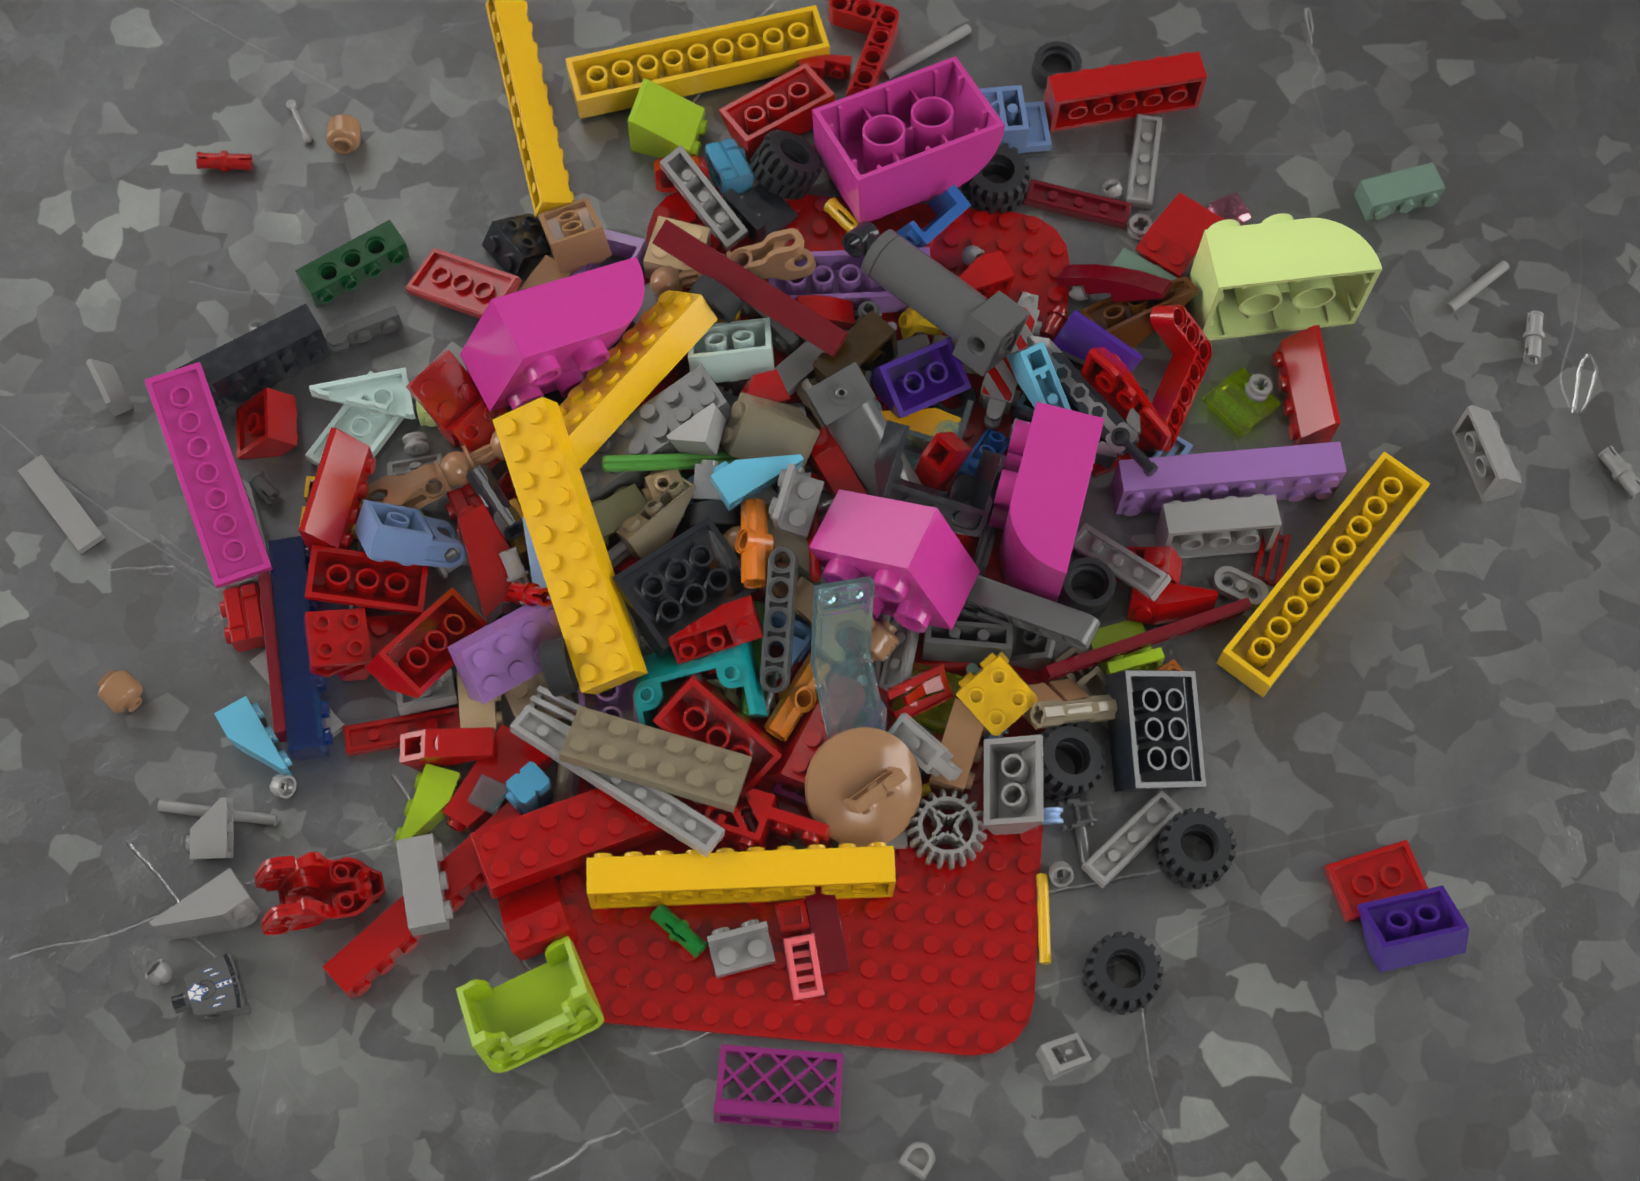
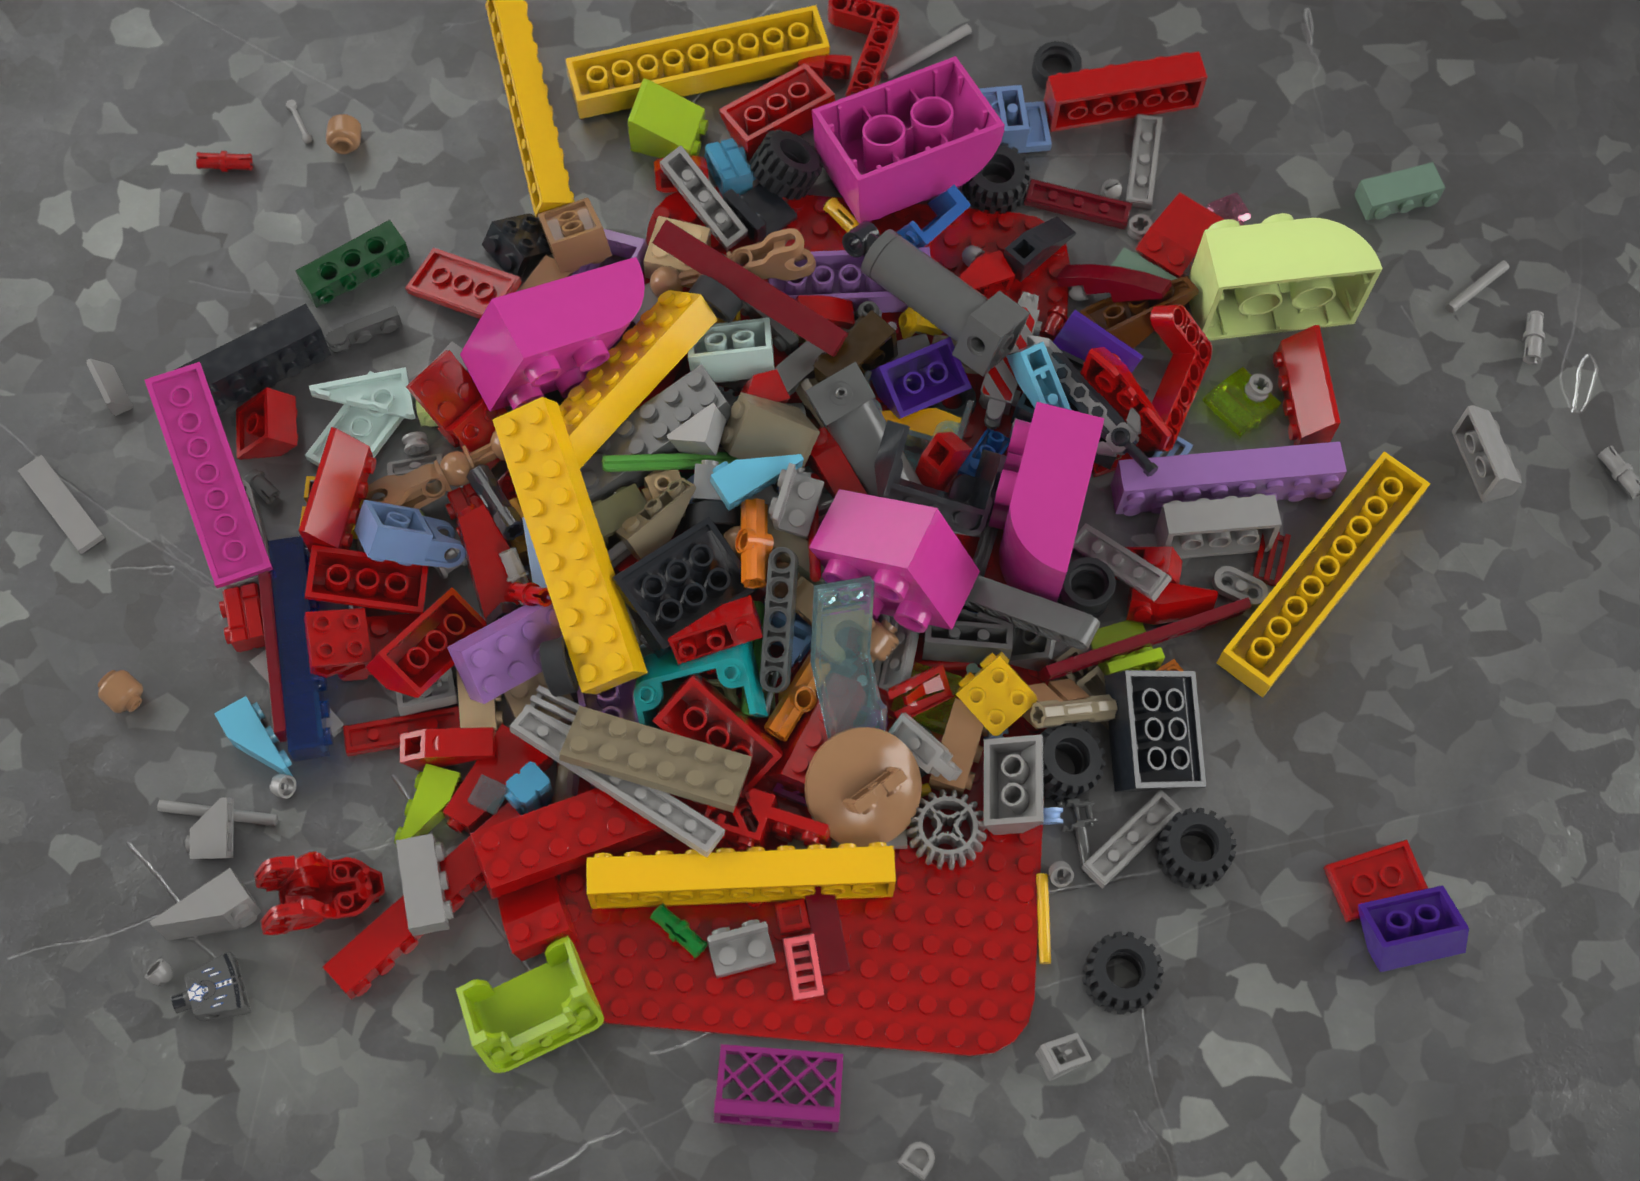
none -> black slope [1004,216,1076,282]

